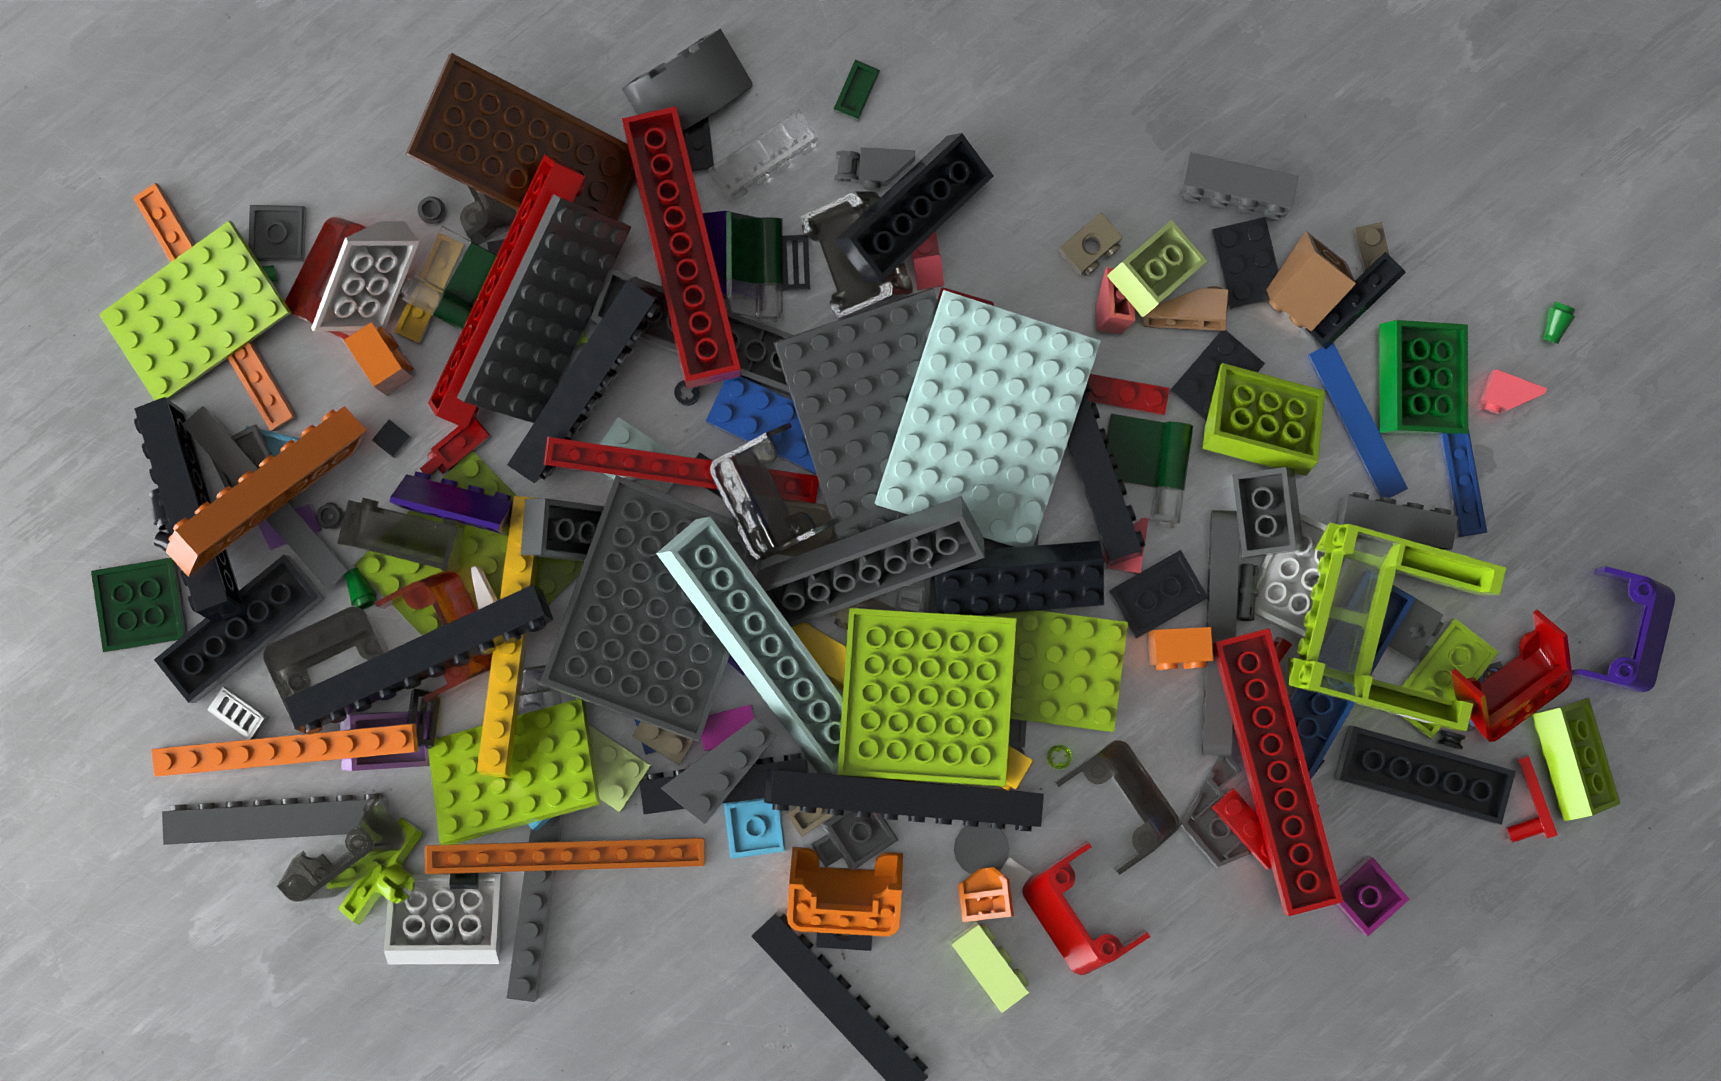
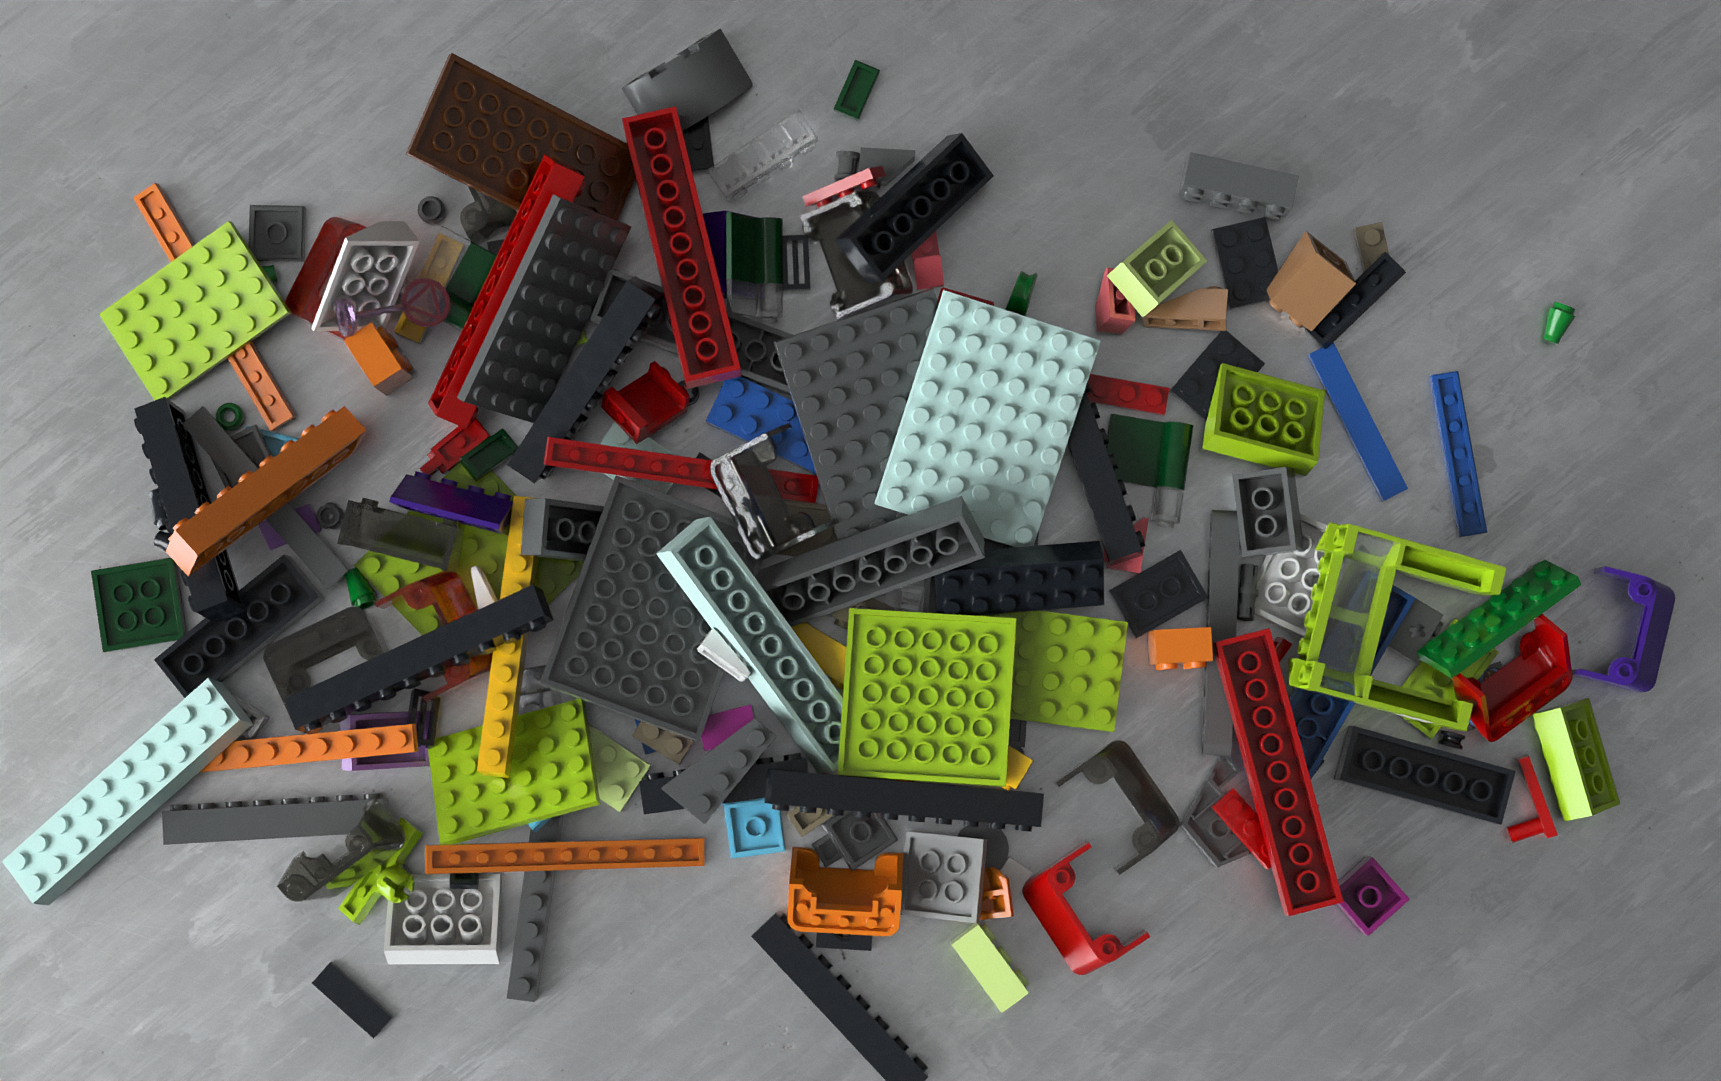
black tile [372,419,411,458] -> none
clear neon green bush [1047,745,1072,769] -> none
dark tan brick [1058,212,1123,276] -> none
dark grey brick [1336,492,1458,551] -> none
green slope [1379,320,1469,434] -> none
coral slope [1479,369,1547,414] -> none
none -> light aqua brick [2,678,253,906]
none -> green plate [216,403,244,430]
none -> black tile [312,962,393,1039]
none -> piece [335,278,450,337]
none -> dark green tile [459,428,518,481]
none -> red panel [601,361,690,444]
none -> white slope [697,628,751,682]
none -> plate [802,166,886,209]
none -> light grey plate [900,831,988,923]
none -> green piece [1005,271,1038,316]
none -> green plate [1417,559,1581,678]

